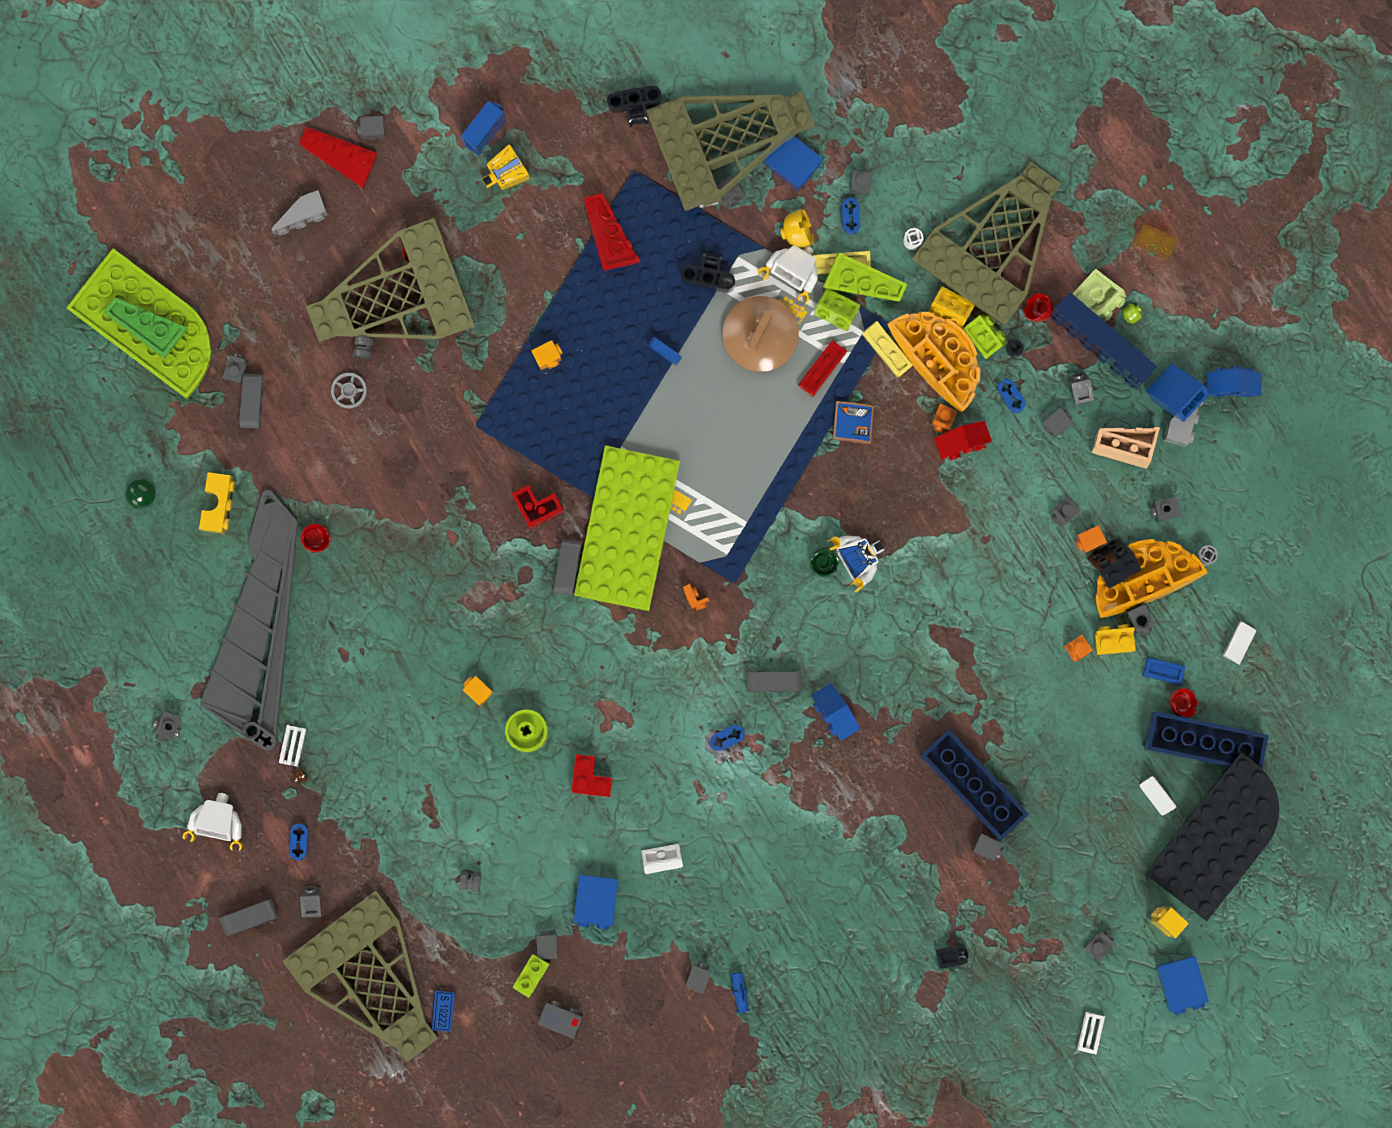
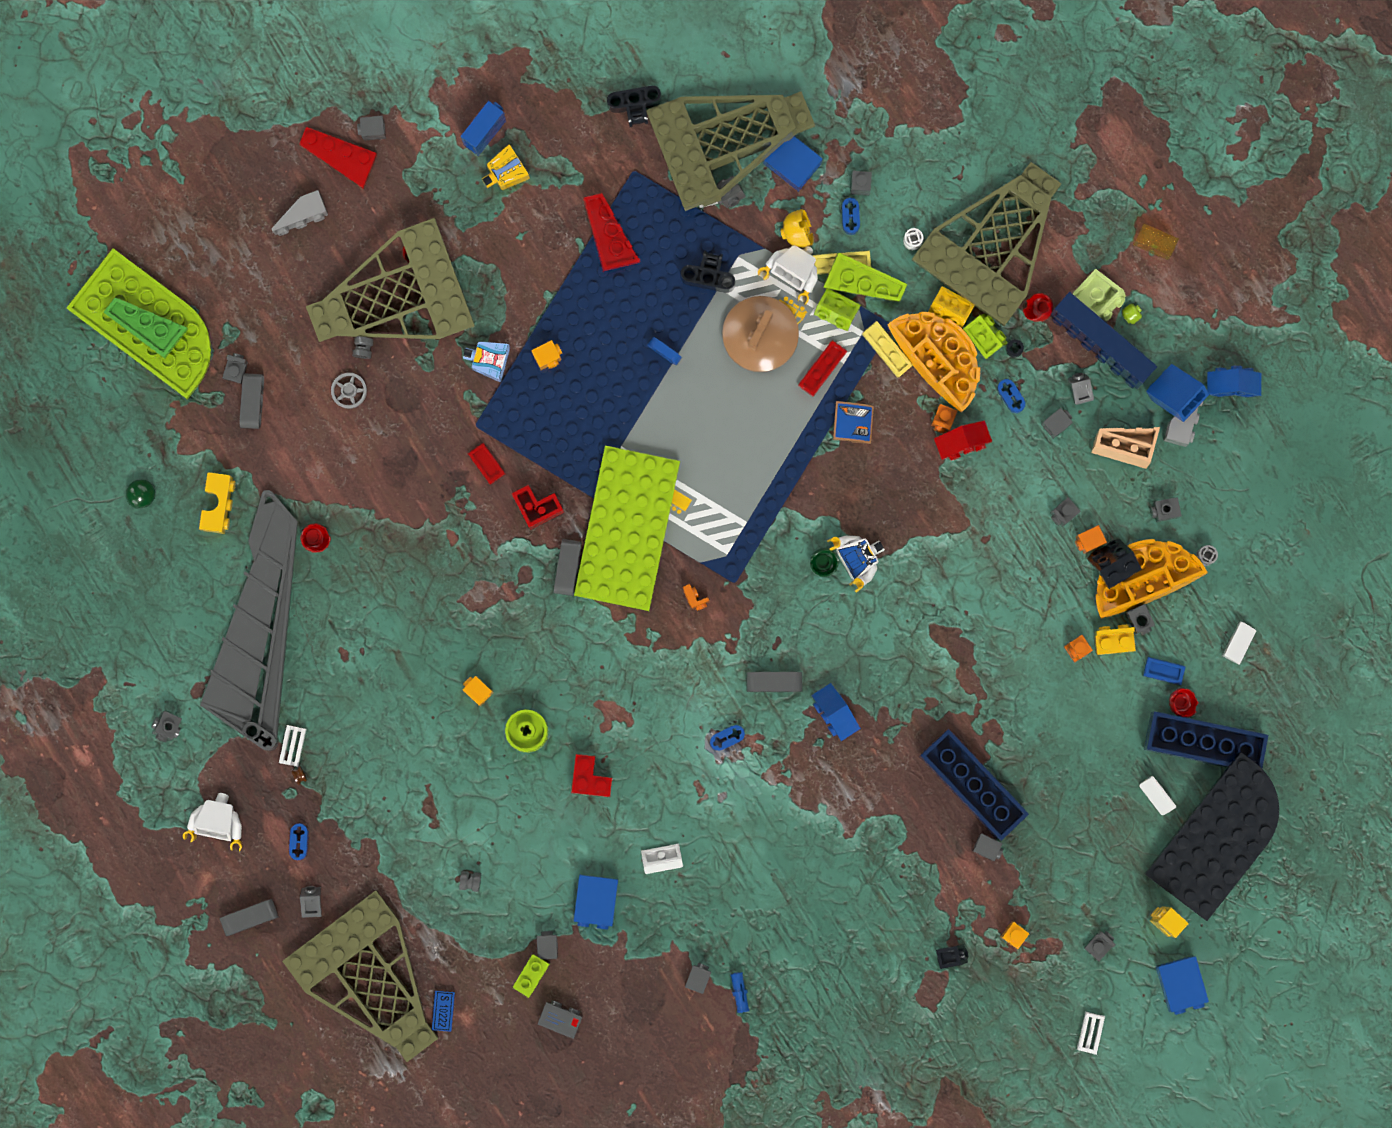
none -> torso [463,342,510,382]
none -> red tile [468,443,505,485]
none -> light orange brick [1000,921,1029,949]

